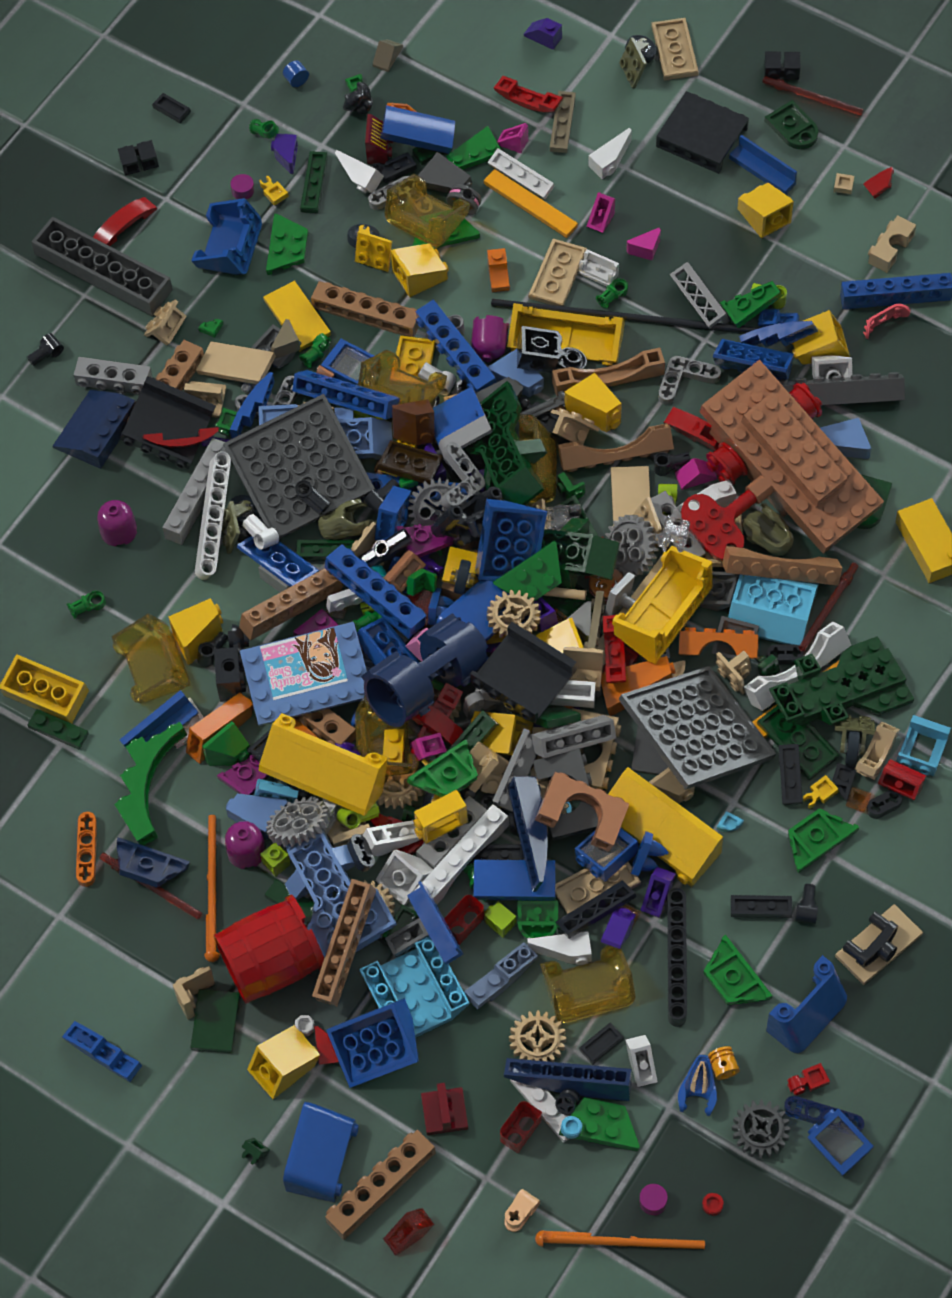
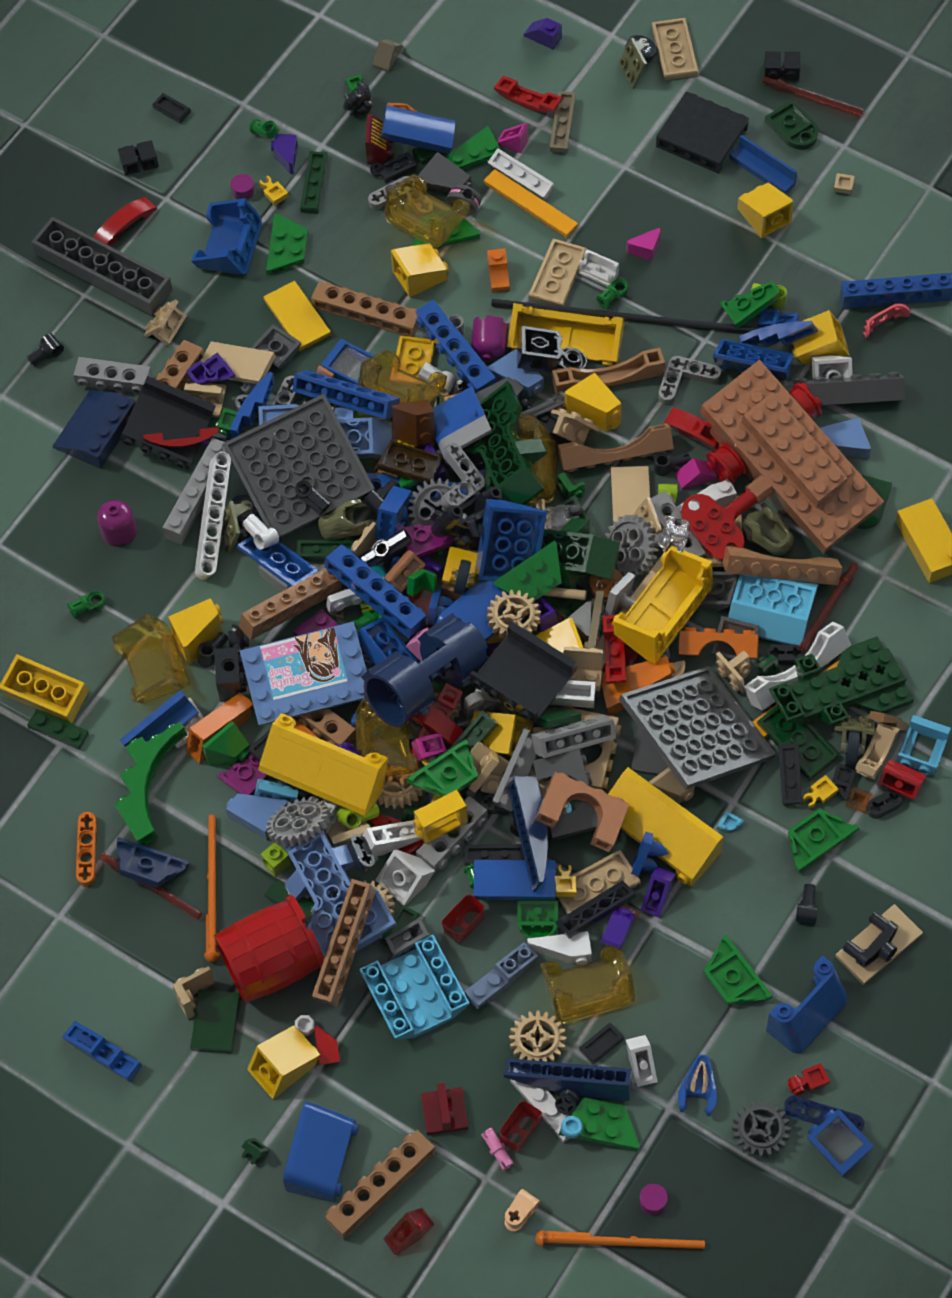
green tile [198,319,224,338] -> none
magenta cylinder [225,821,266,869] -> none
dark tan slope [271,319,300,359] -> none
blue piece [283,60,309,87] -> none
green connector [299,333,331,368] -> none
blue slope [326,998,419,1088] -> none
white slope [335,150,384,194] -> none
yellow plate [347,224,392,272] -> none
yellow plate [383,729,405,768] -> none
blue panel [407,881,463,965] -> none
white arch [414,804,510,905] -> none
lime brick [484,901,517,938] -> none
blue window [575,828,638,882] -> none
dark pink slope [587,192,615,233] -> none
white slope [588,128,632,179] -> none
black beam [667,887,687,1027] -> none
light grey fence [670,262,730,329] -> none
red tile [702,1193,724,1216] -> none
light orange piece [708,1046,740,1080] -> none
black plate [730,895,792,918] -> none
red slope [863,167,894,199] -> none
tan arch [868,215,916,273] -> none
none -> dark purple slope [186,352,236,385]
none -> bright pink pin [481,1128,514,1171]
none -> yellow plate [555,865,576,897]
none -> medium nougat slope [869,711,908,730]

